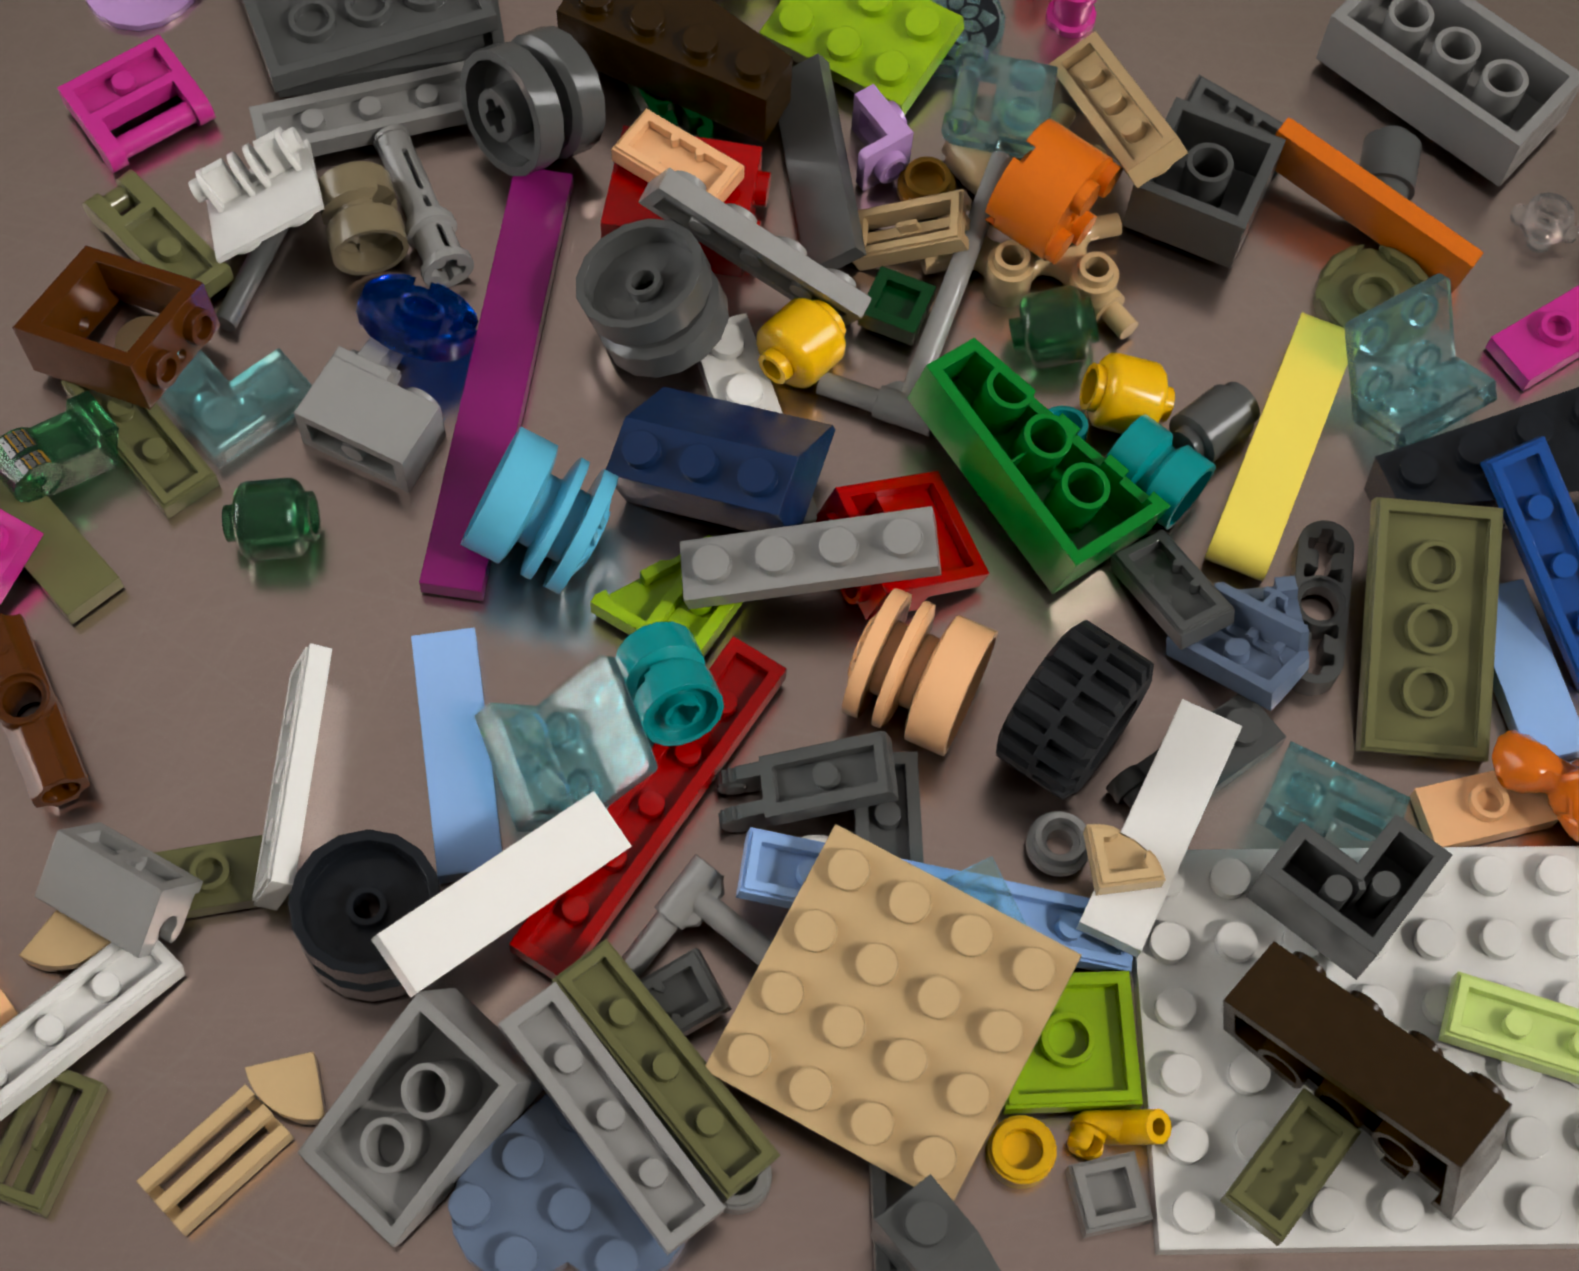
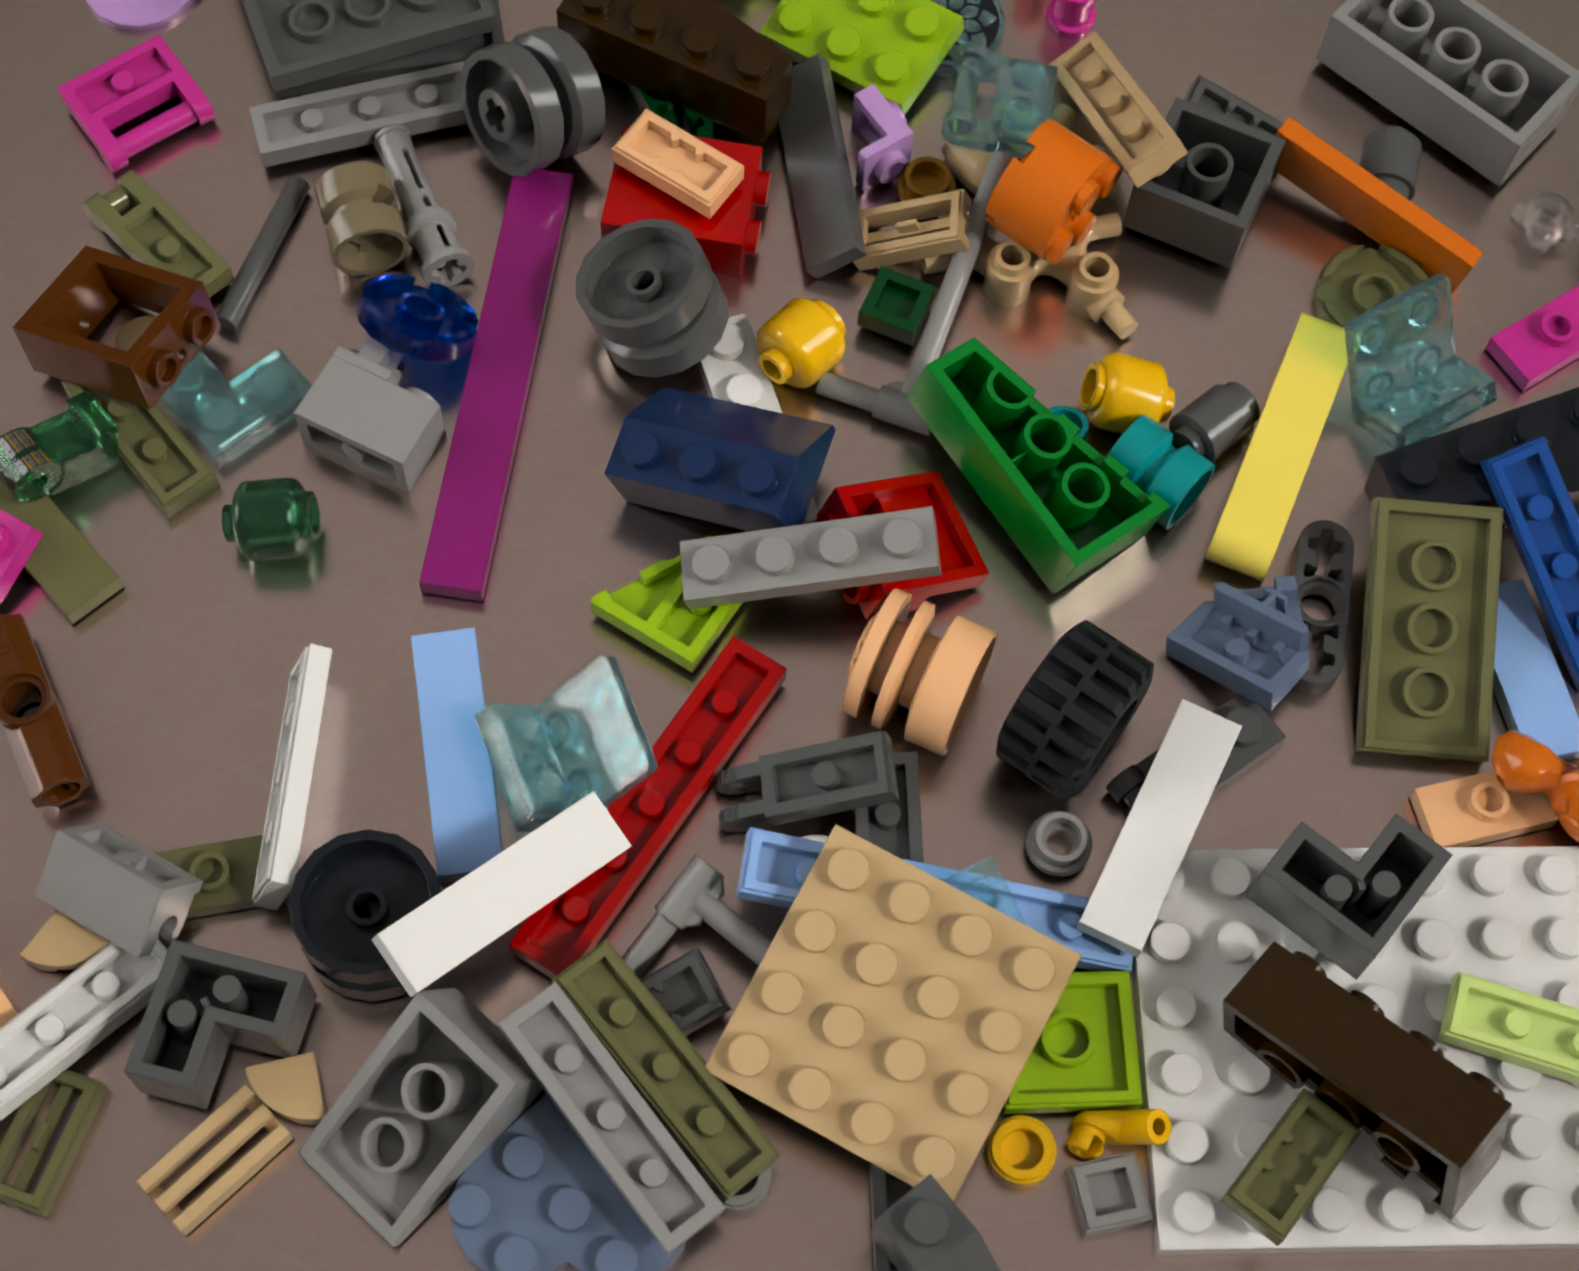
white hinge [188,126,324,264] -> none
medium azure wheel [460,427,619,594] -> none
teal wheel [614,621,724,746] -> none
light grey plate [638,168,872,326] -> none
clear green head [1009,285,1100,370] -> none
tan tile [1083,824,1166,896] -> none
dark grey plate [1111,529,1235,650] -> none
clear light blue plate [1255,741,1410,842] -> none
none -> dark grey brick [124,939,317,1109]

